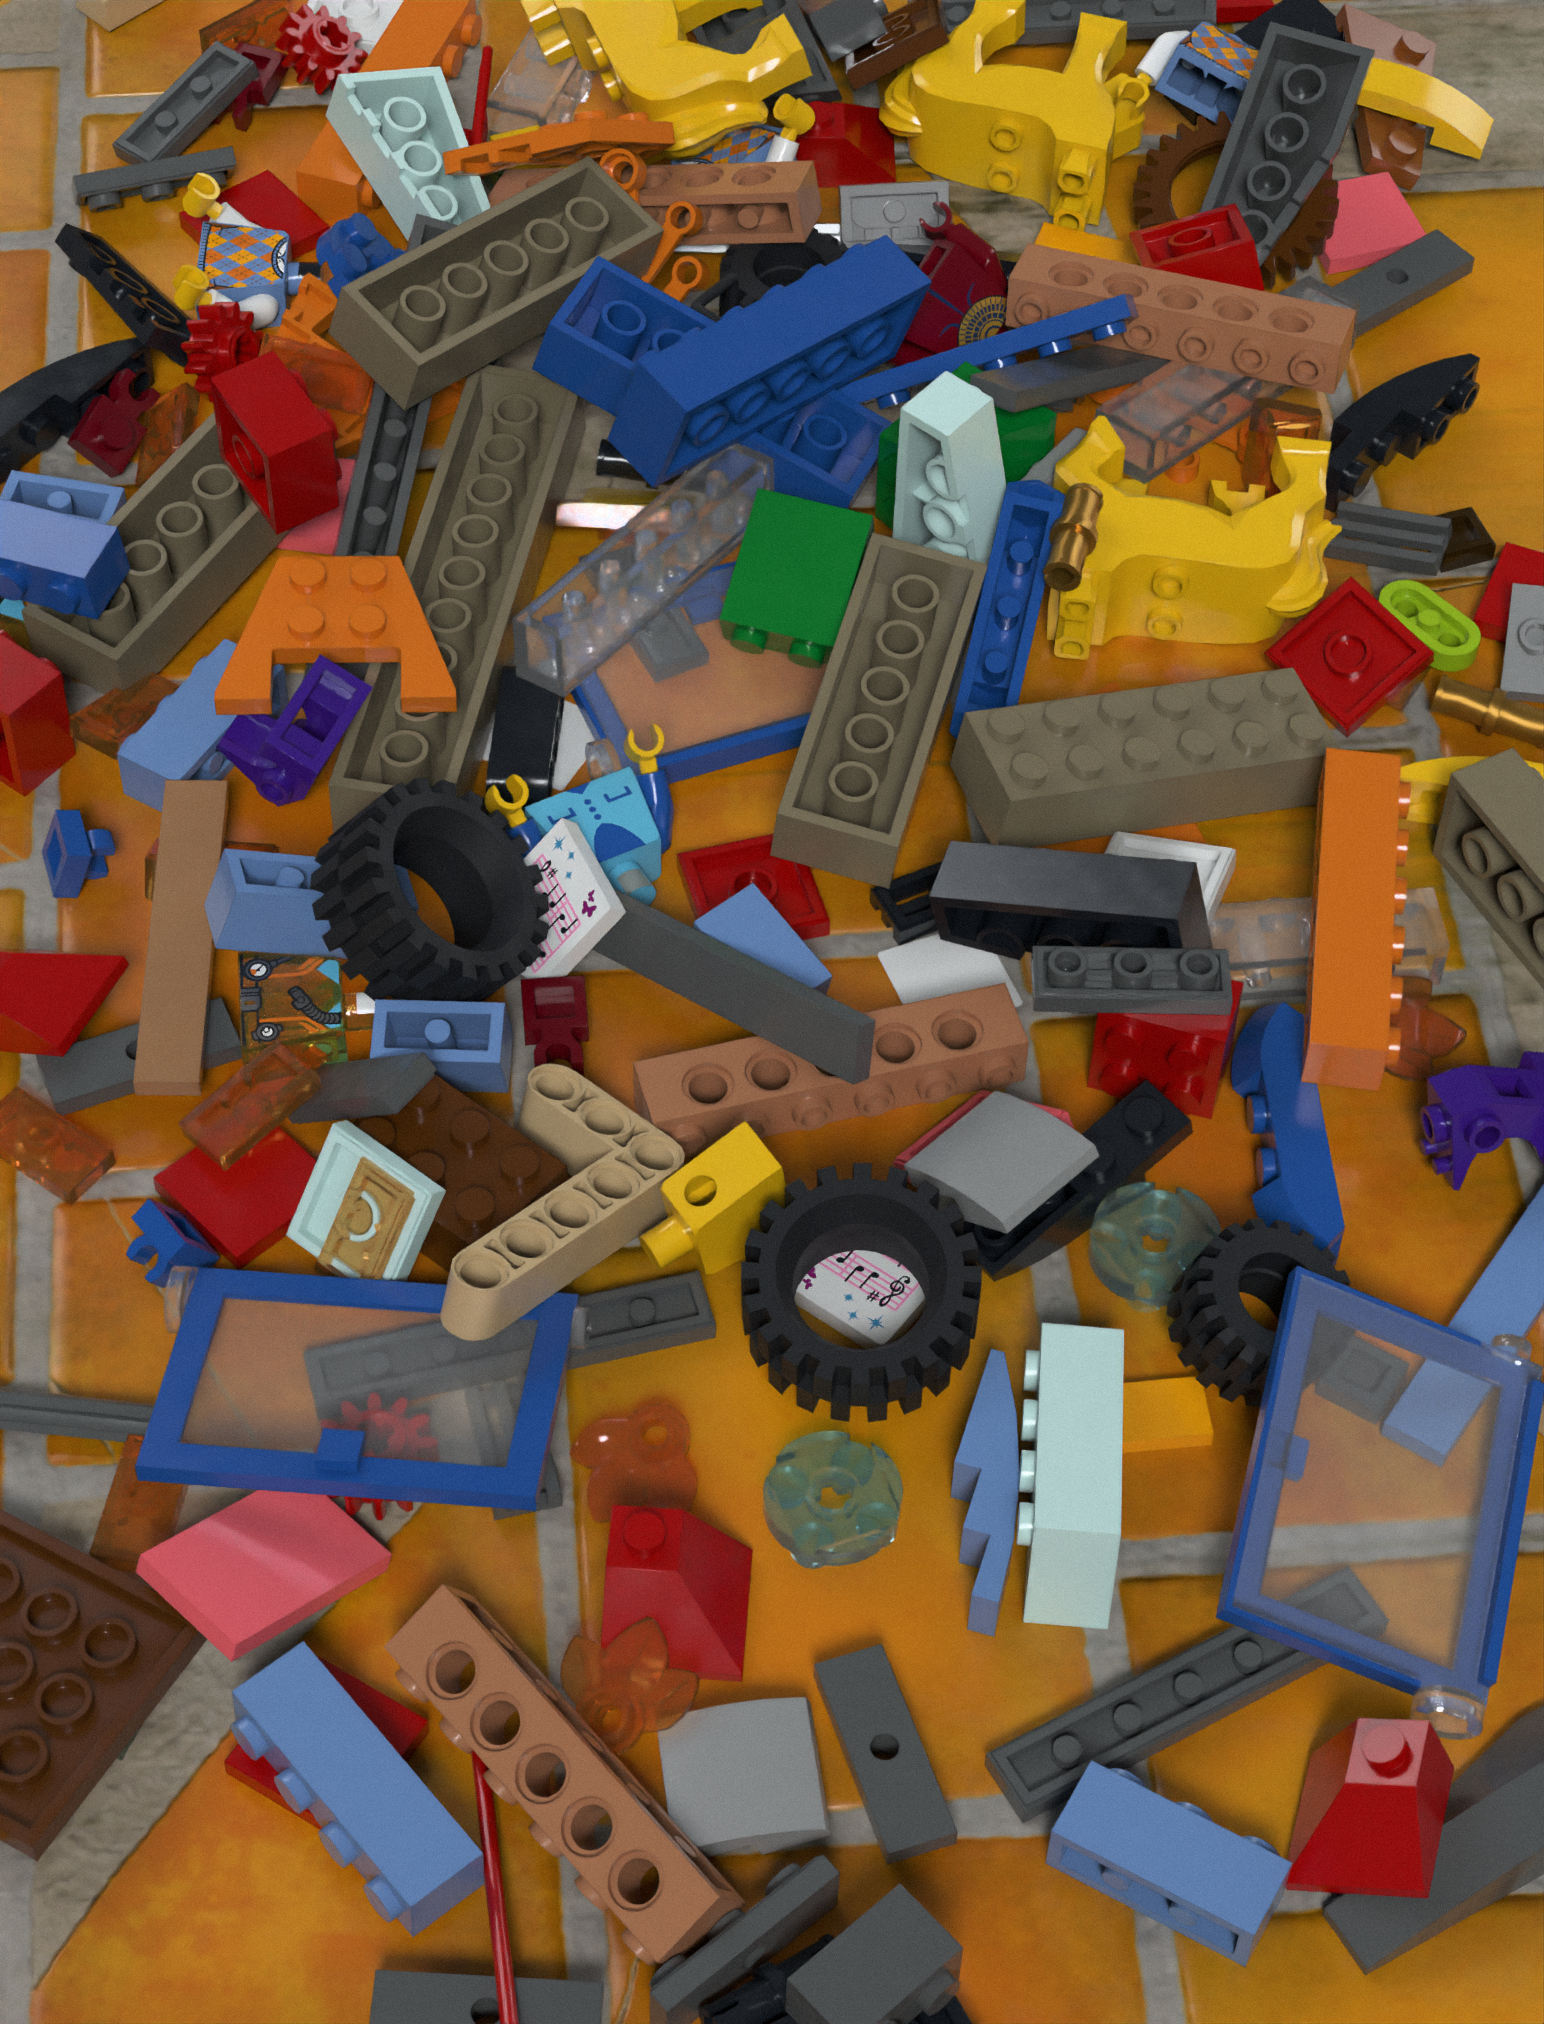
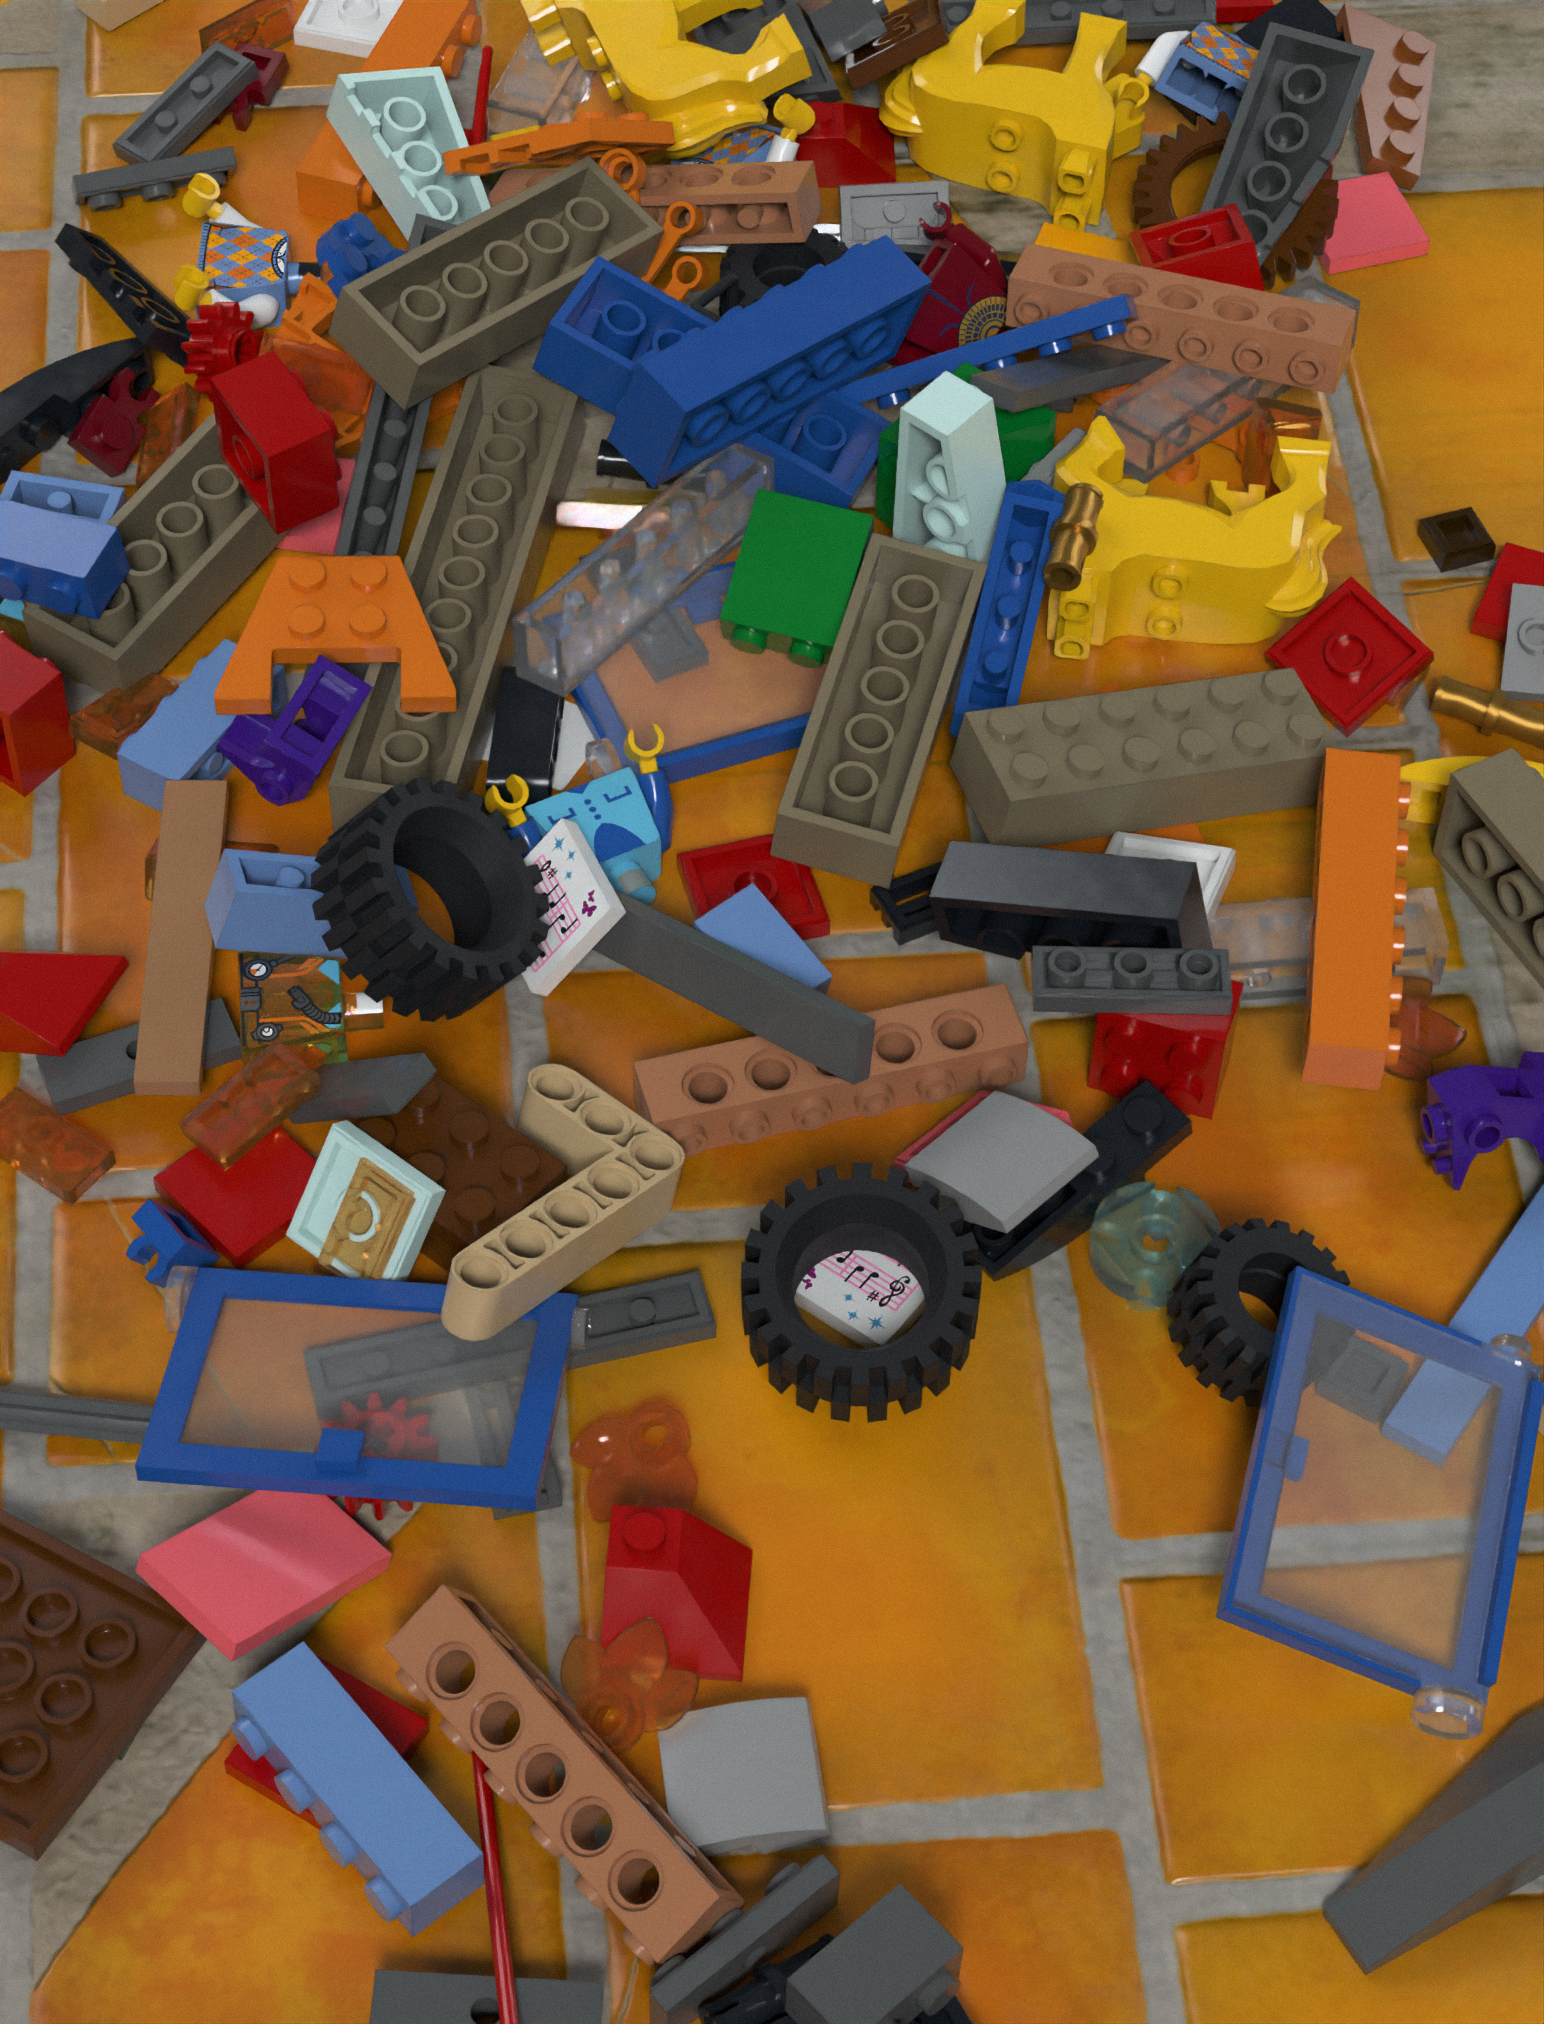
blue tile [42,810,116,898] -> none
clear orange plate [89,1434,189,1573] -> none
red tile [179,170,330,260] -> none
red gear [275,4,368,95] -> none
medium blue brick [370,999,513,1093] -> none
dark red plate [521,976,589,1077] -> none
yellow torso [638,1121,787,1275] -> none
clear light blue plate [763,1431,903,1569] -> none
dark grey tile [813,1644,958,1865] -> none
white sticker [878,934,1023,1008] -> none
medium blue slope [951,1349,1020,1637] -> none
dark grey tile [985,1568,1386,1823] -> none
light aqua wedge [1016,1323,1124,1629] -> none
medium blue brick [1046,1760,1292,1967] -> none
light orange tile [1122,1376,1214,1453] -> none
blue brick [1231,1002,1345,1266] -> none
red slope [1285,1718,1454,1899] -> none
dark grey tile [1318,229,1475,339] -> none
dark grey tile [1324,501,1452,576] -> none
black slope [1325,353,1480,513] -> none
yellow slope [1357,58,1494,160] -> none
lime plate [1378,580,1481,672] -> none

